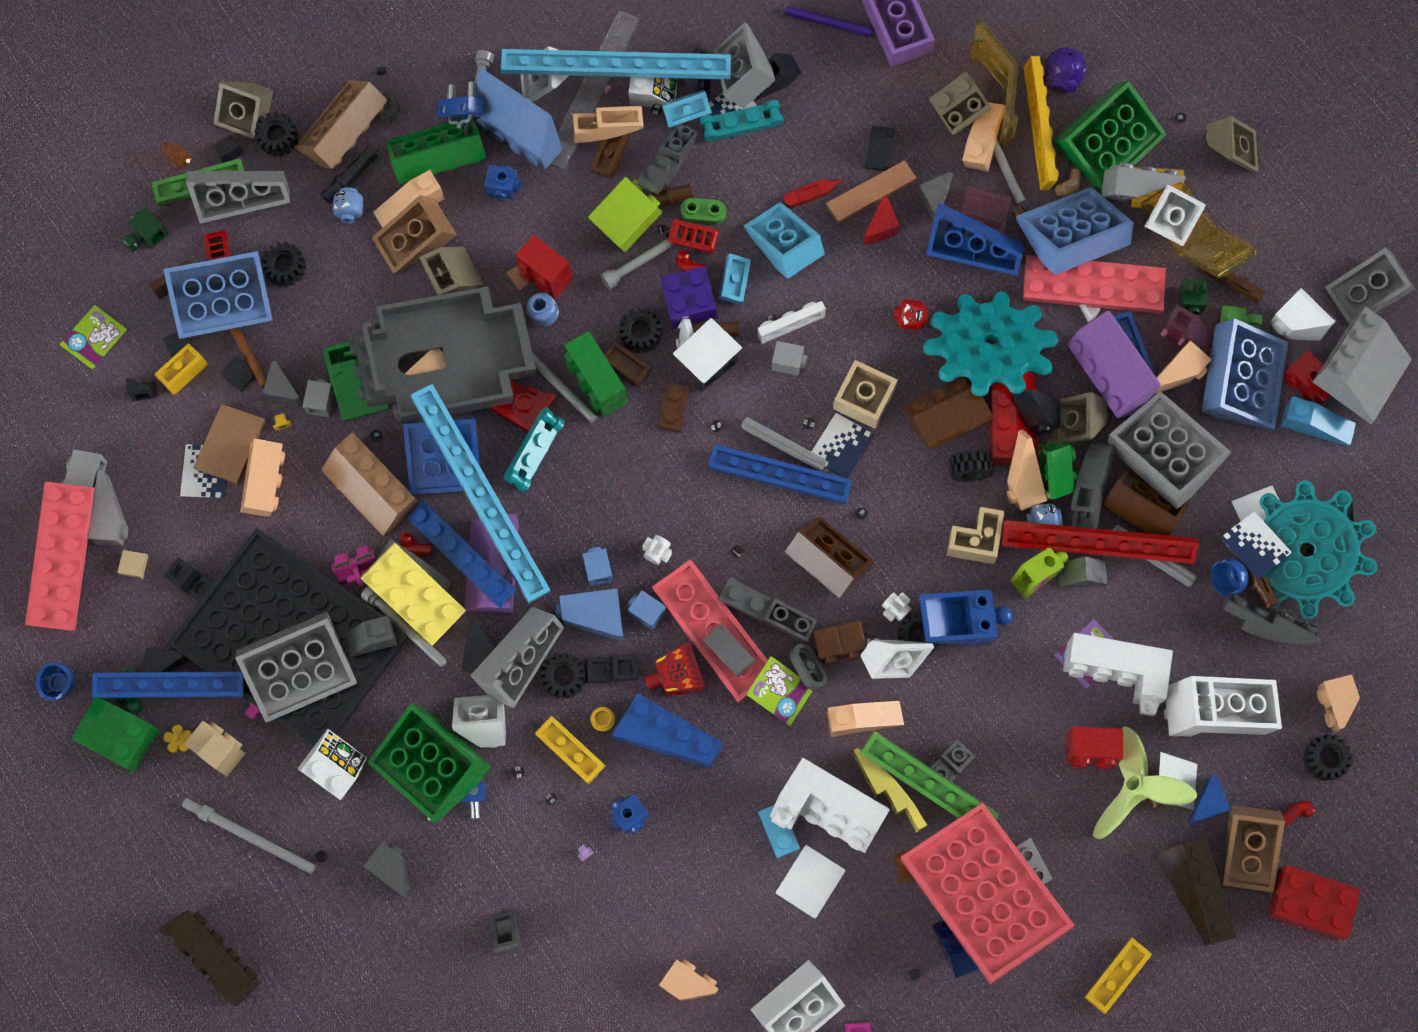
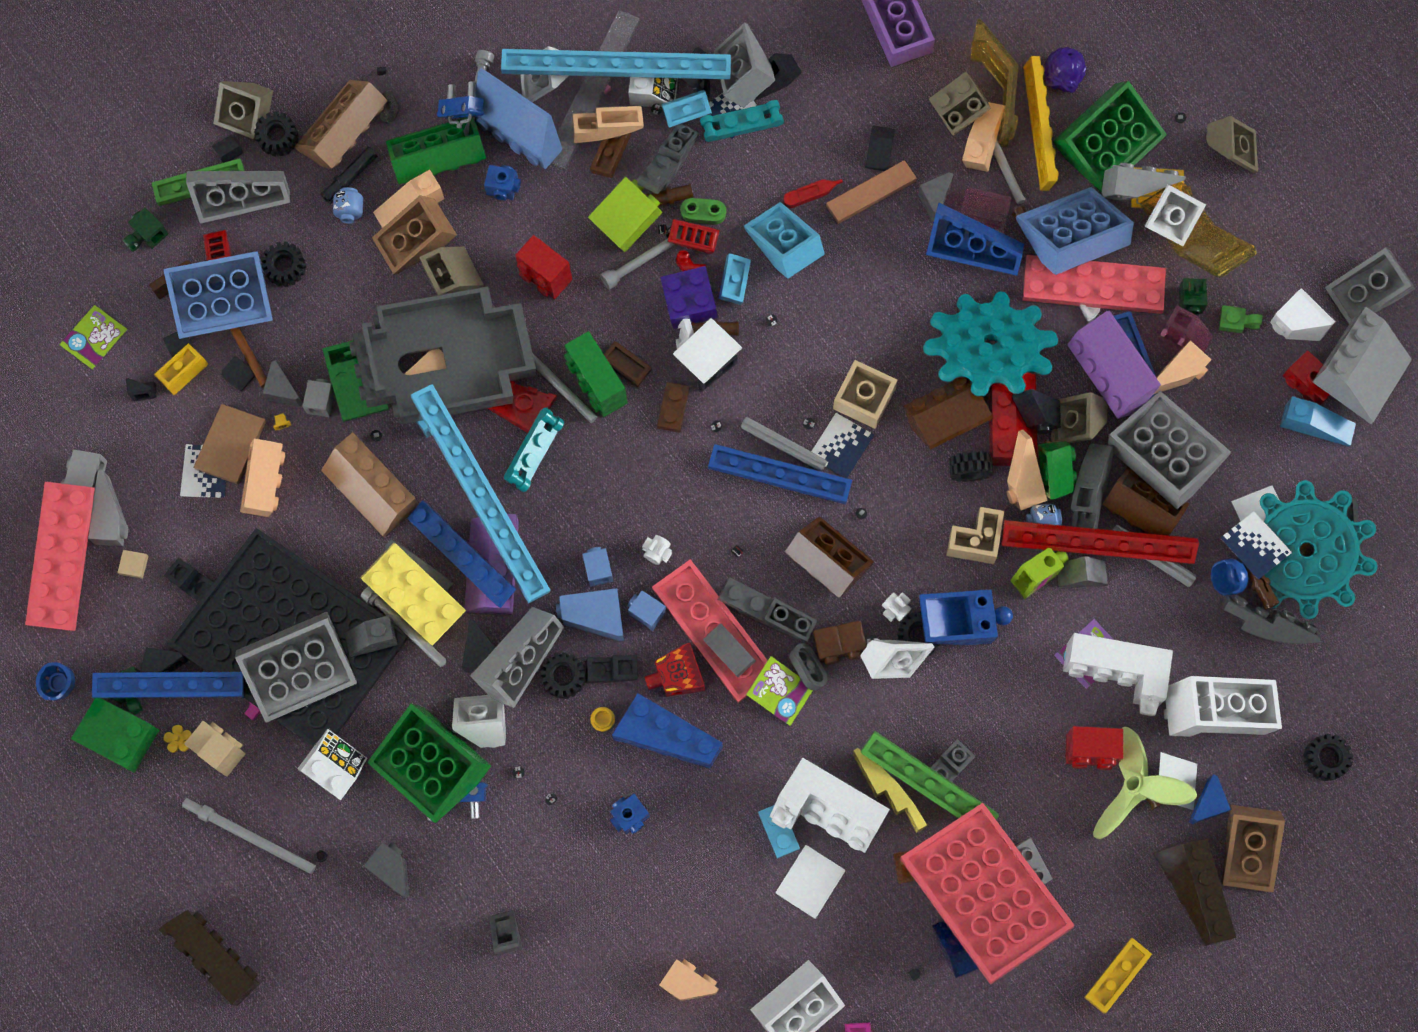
clear orange slope [161,143,192,170] -> none
dark pink hips [332,546,377,587] -> none
red arm [399,532,432,556] -> none
blue plate [403,418,480,495] -> none
nougat sticker [506,266,528,291] -> none
medium blue head [526,293,559,327] -> none
yellow plate [535,716,606,785] -> none
lavender piece [578,844,594,862] -> none
black tyre [619,307,662,353] -> none
white plate [758,301,826,344] -> none
light grey brick [771,341,808,376] -> none
dark purple bar [785,6,873,37] -> none
light nougat slope [827,701,904,737] -> none
red slope [864,196,900,245] -> none
red head [893,299,928,331] -> none
medium nougat arm [1055,169,1082,197] -> none
reddish brown pin [1197,256,1266,304] -> none
medium blue slope [1201,318,1288,430] -> none
red brick [1267,865,1361,941] -> none
red arm [1282,800,1316,826] -> none
light nougat slope [1317,674,1360,733] -> none

